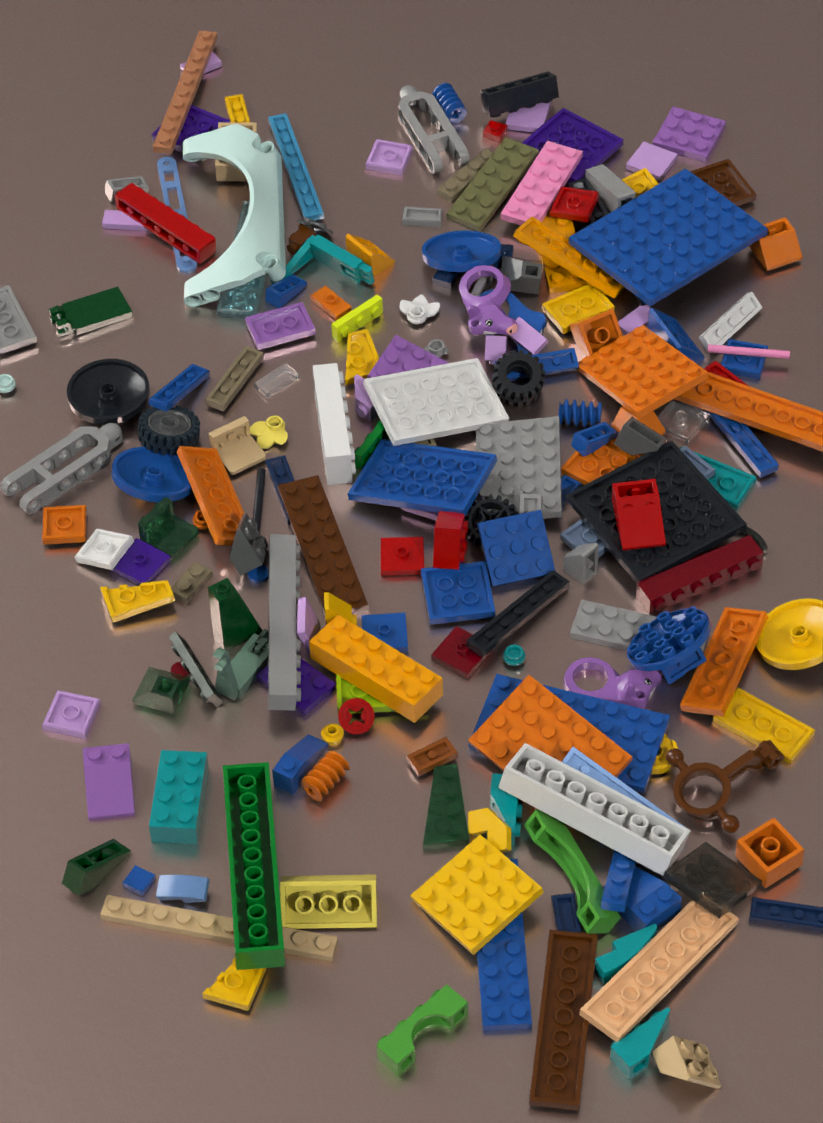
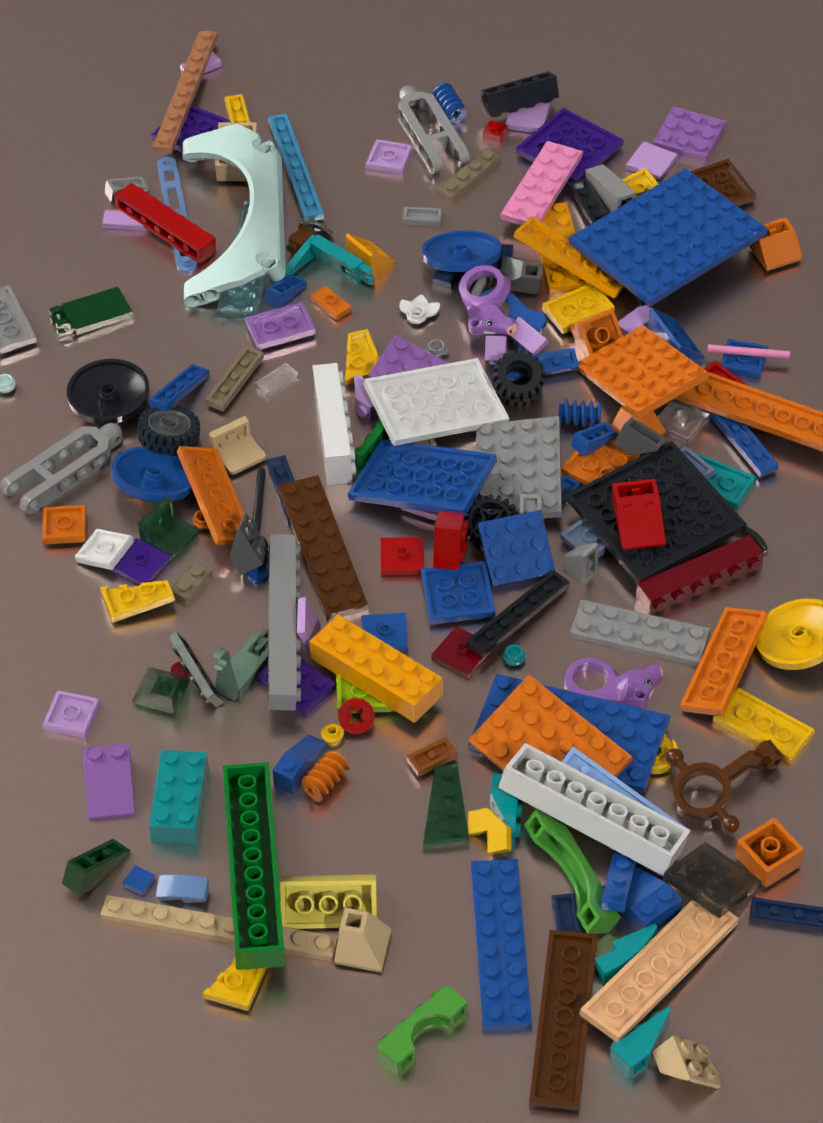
dark green slope [208,578,263,650] -> none
light yellow plate [250,415,288,449] -> none
yellow slope [324,592,357,625] -> none
neon yellow plate [331,295,383,342] -> none
yellow plate [410,835,544,955] -> none
olive plate [446,137,539,232] -> none
red tile [550,186,599,222] -> none
blue bracket [627,606,712,684] -> none
white plate [698,291,762,354] -> none
none -> tan slope [334,908,392,973]

